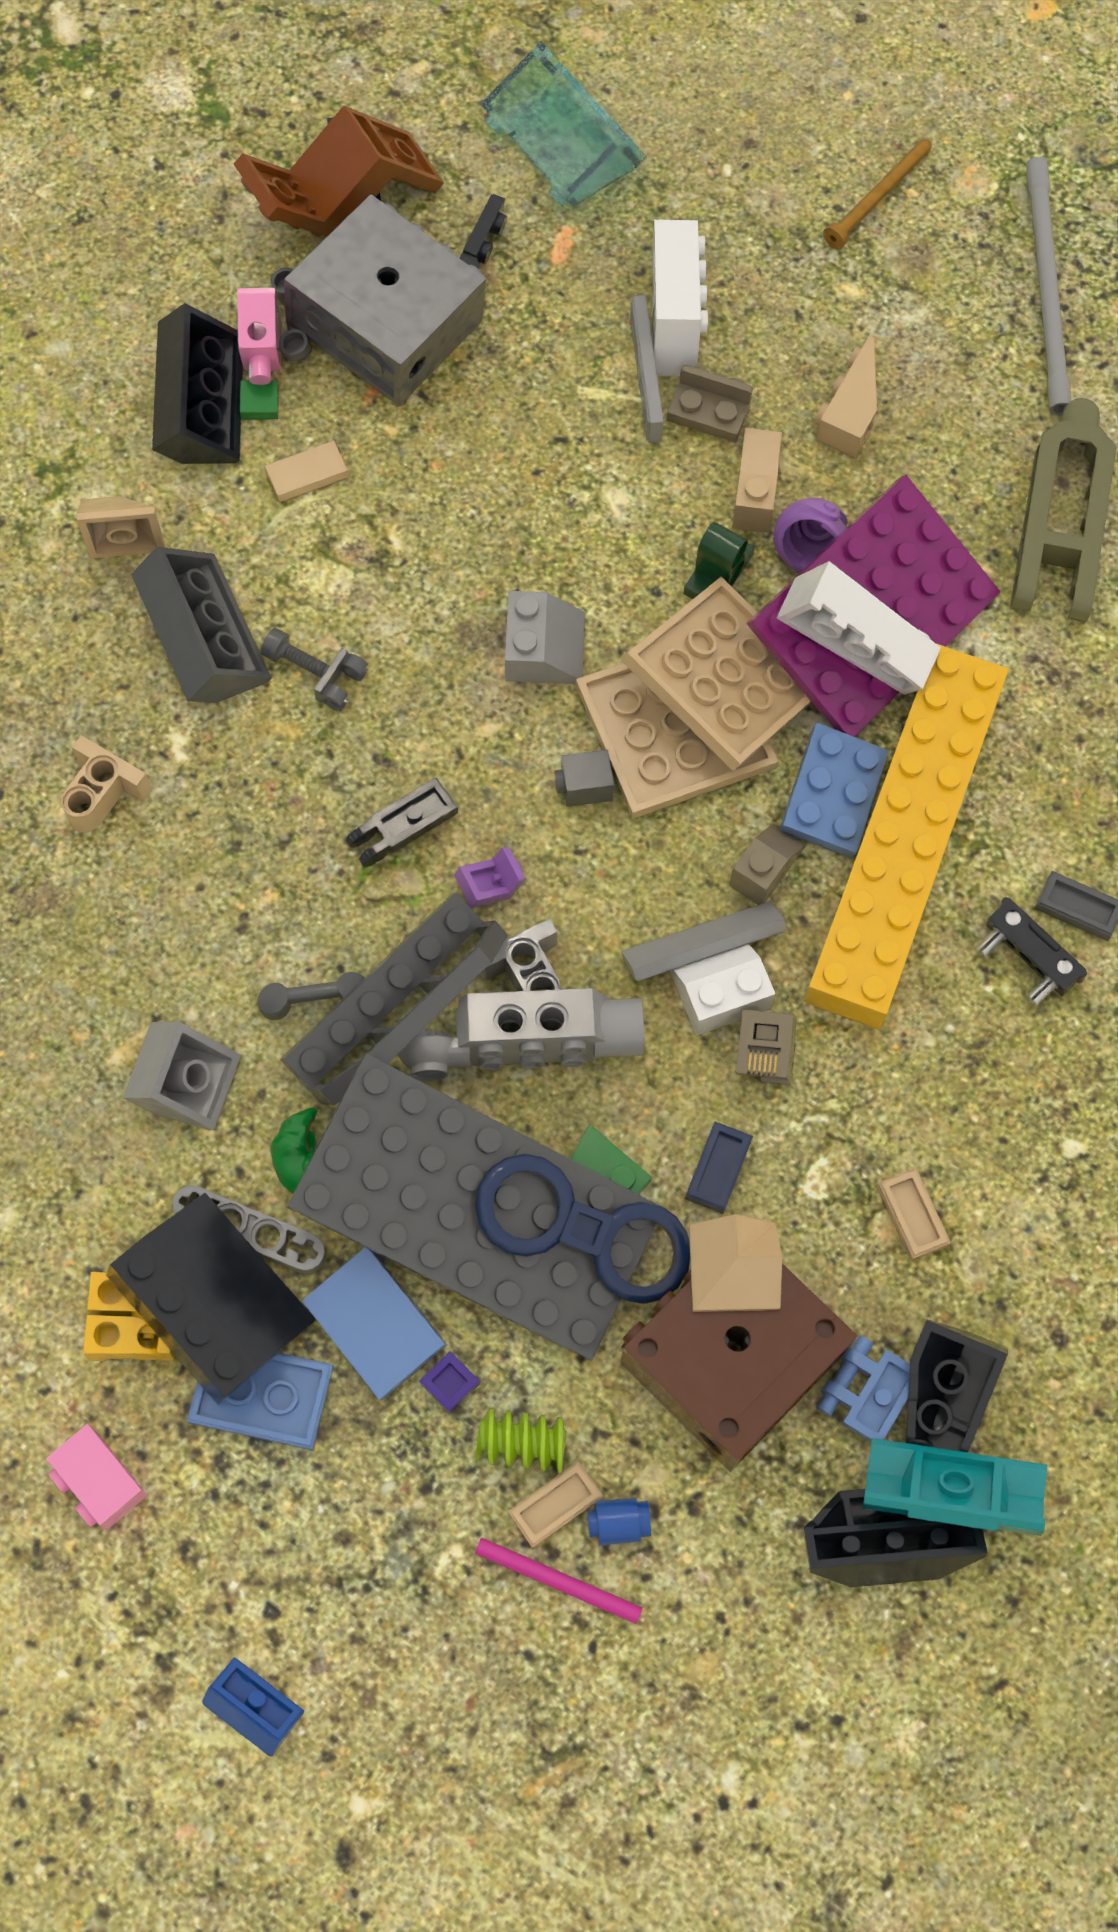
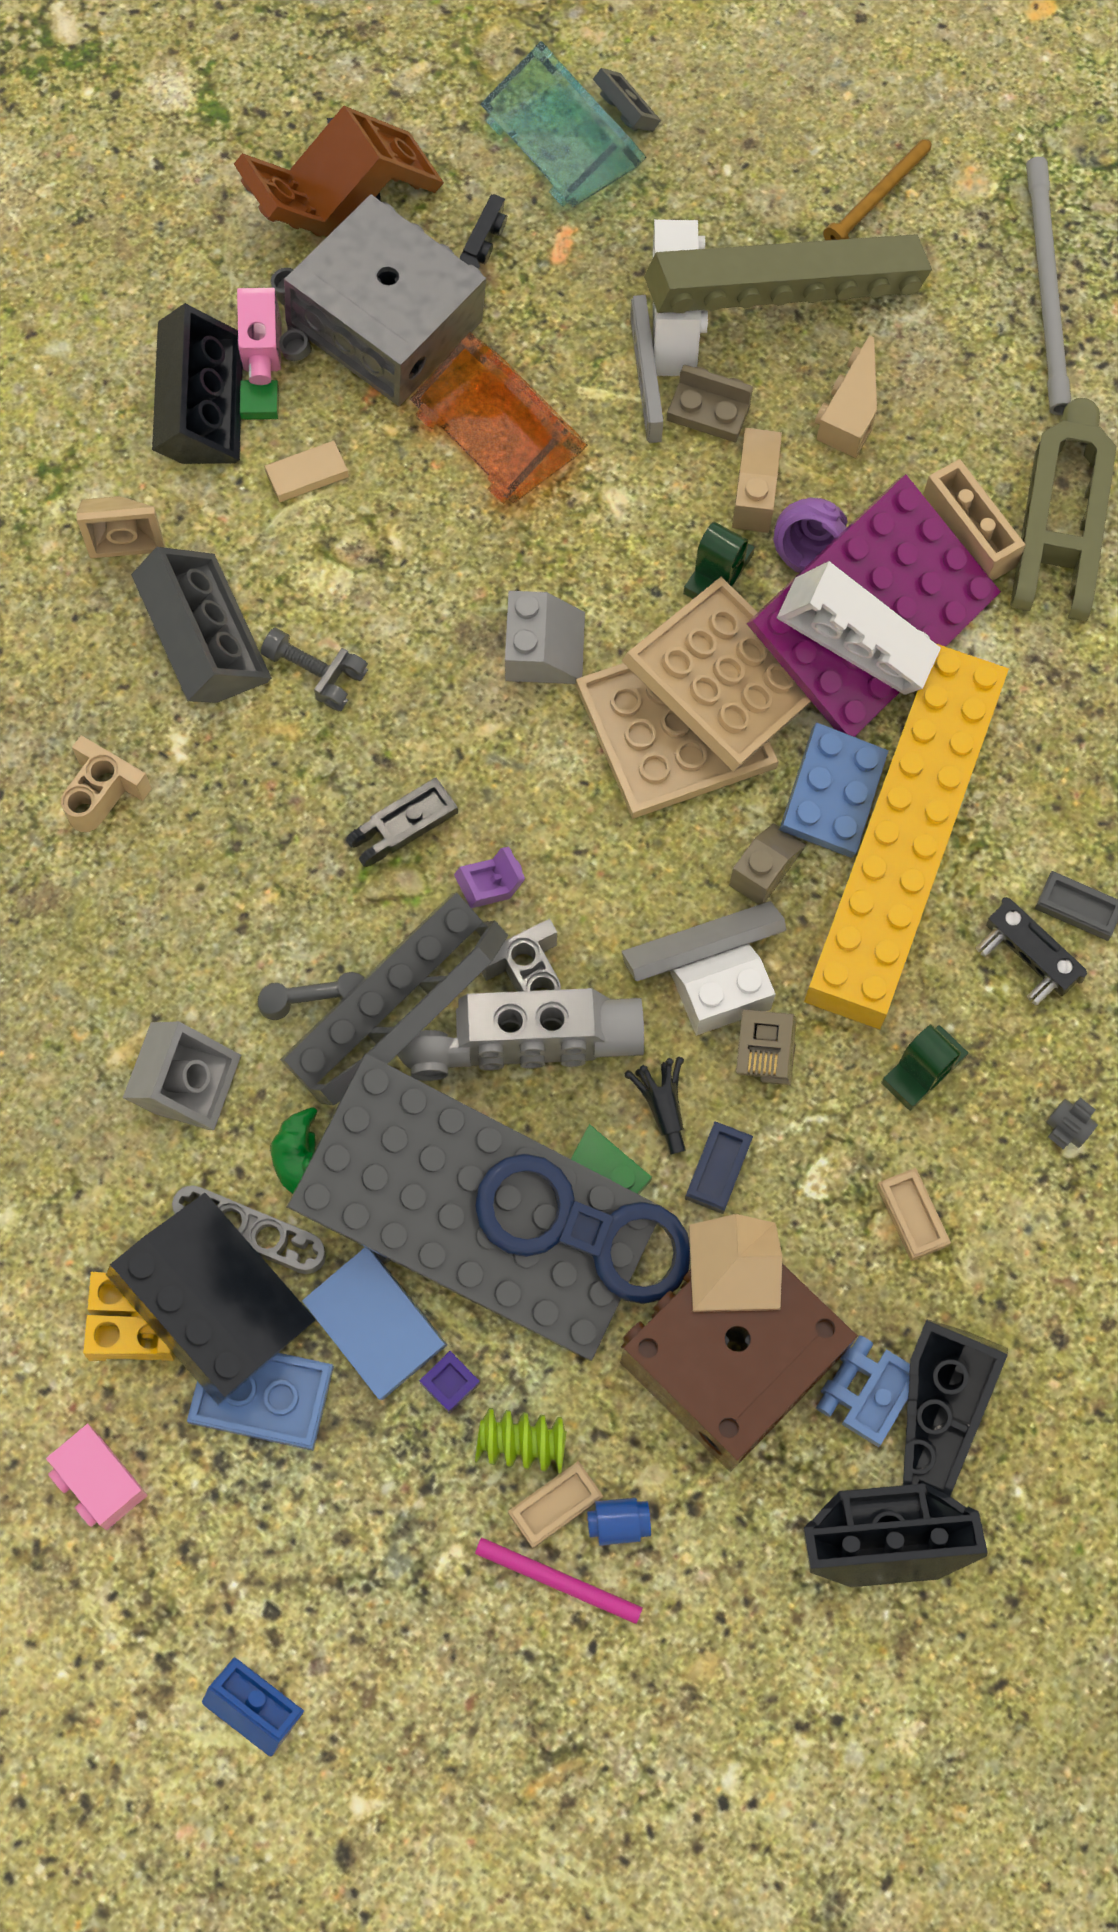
brick [554,749,614,807] -> none
teal piece [863,1438,1047,1536] -> none
none -> clear orange windscreen [410,332,588,504]
none -> dark grey plate [593,68,661,132]
none -> black piece [624,1057,686,1155]
none -> olive brick [644,234,932,313]
none -> dark green tile [881,1024,969,1111]
none -> tan brick [923,459,1026,581]
none -> dark grey gear [1046,1097,1098,1149]

